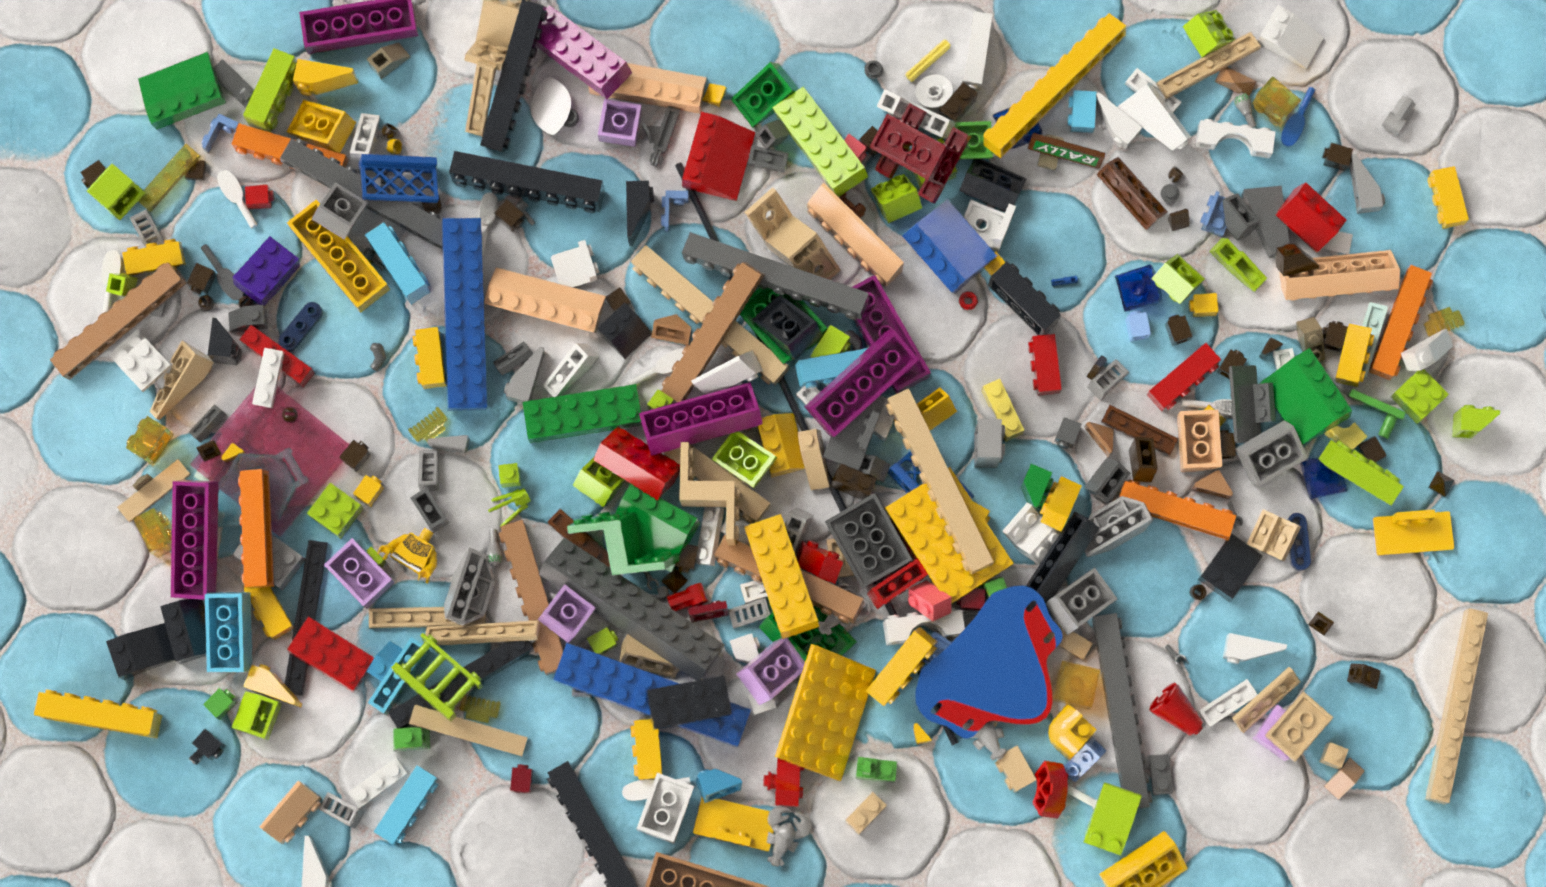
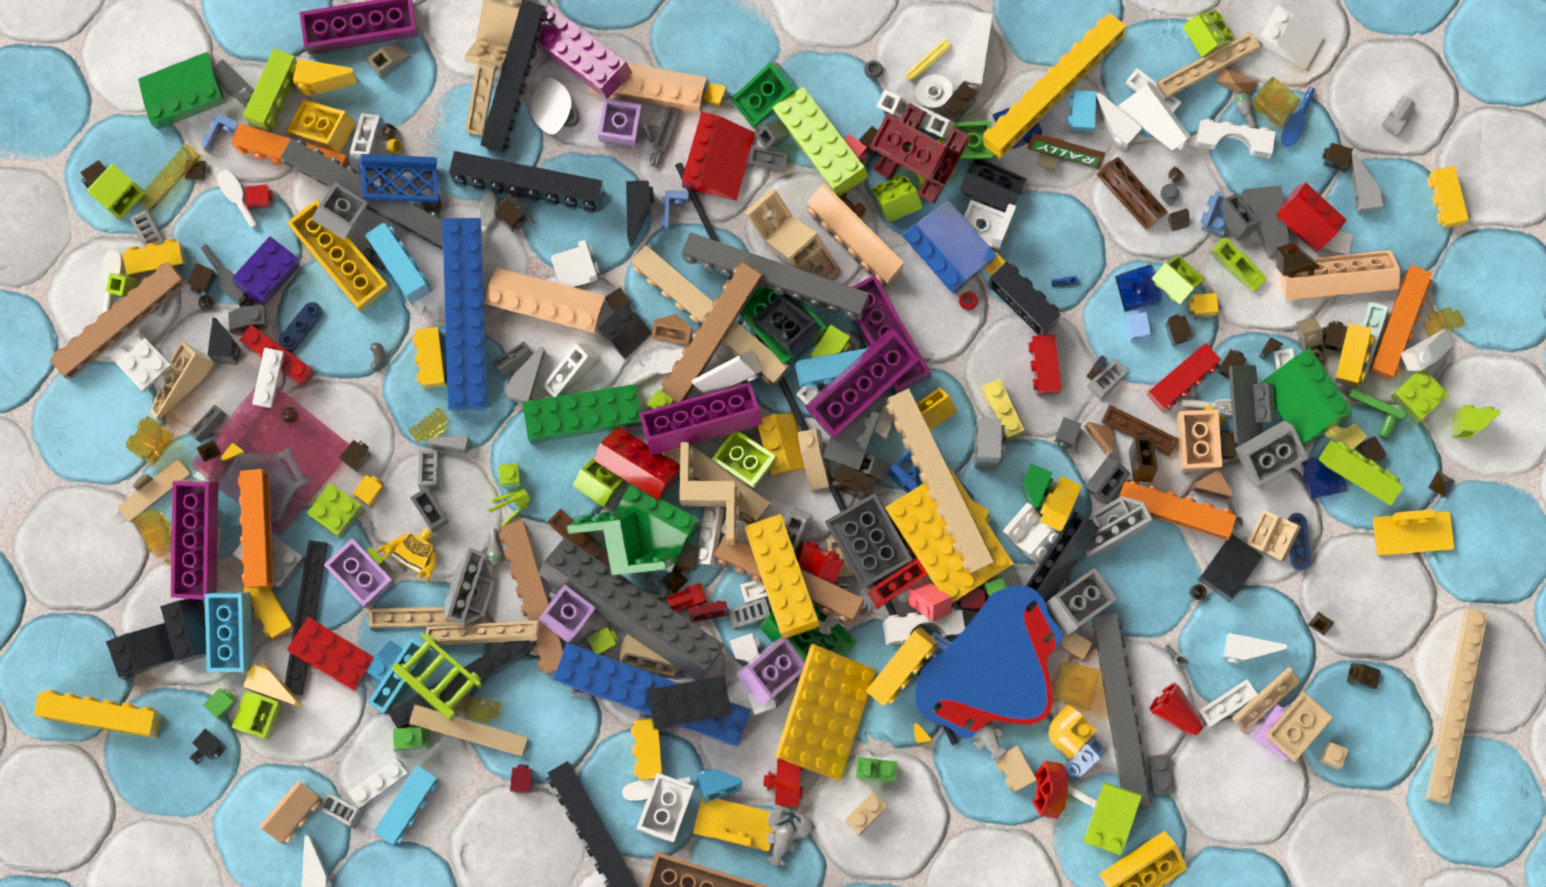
slope [1324,758,1364,800] -> none

